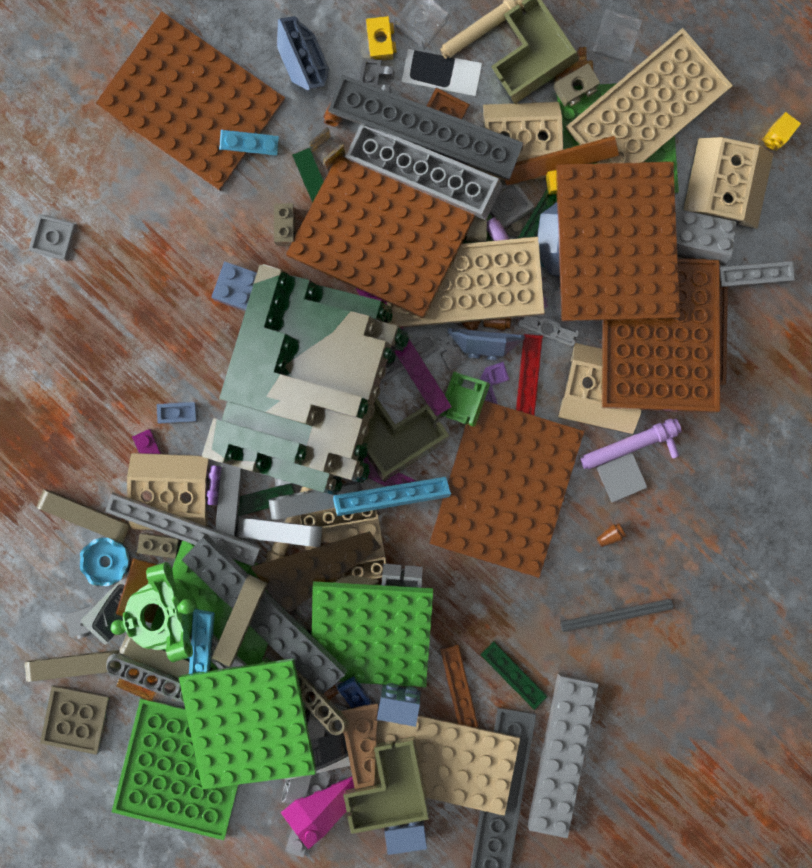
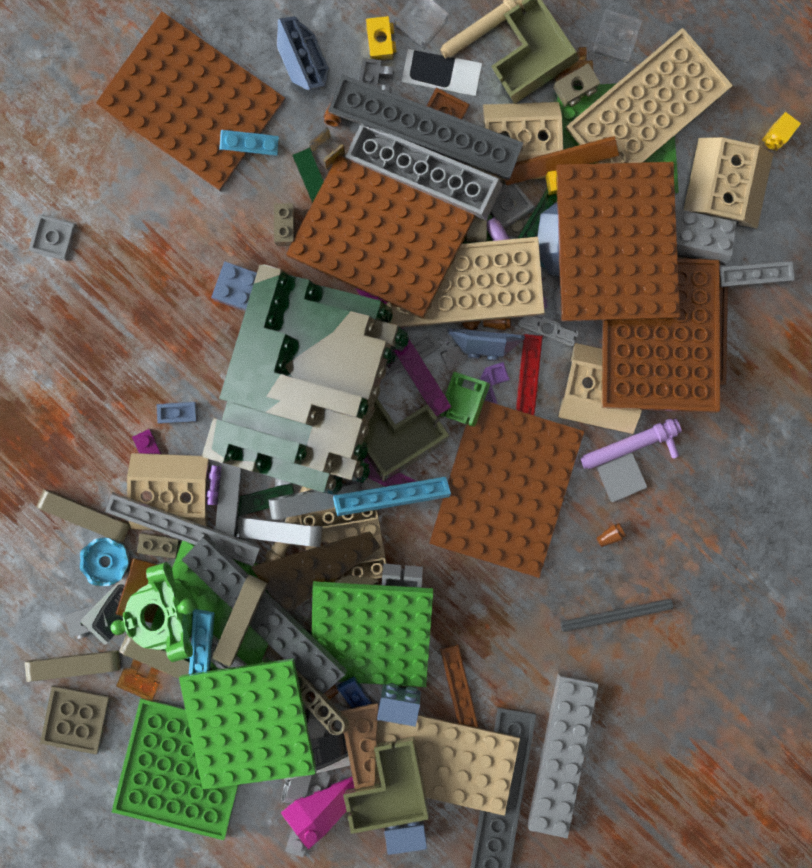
light grey beam [106,654,184,703] -> none
dark green tile [480,641,548,710] -> none

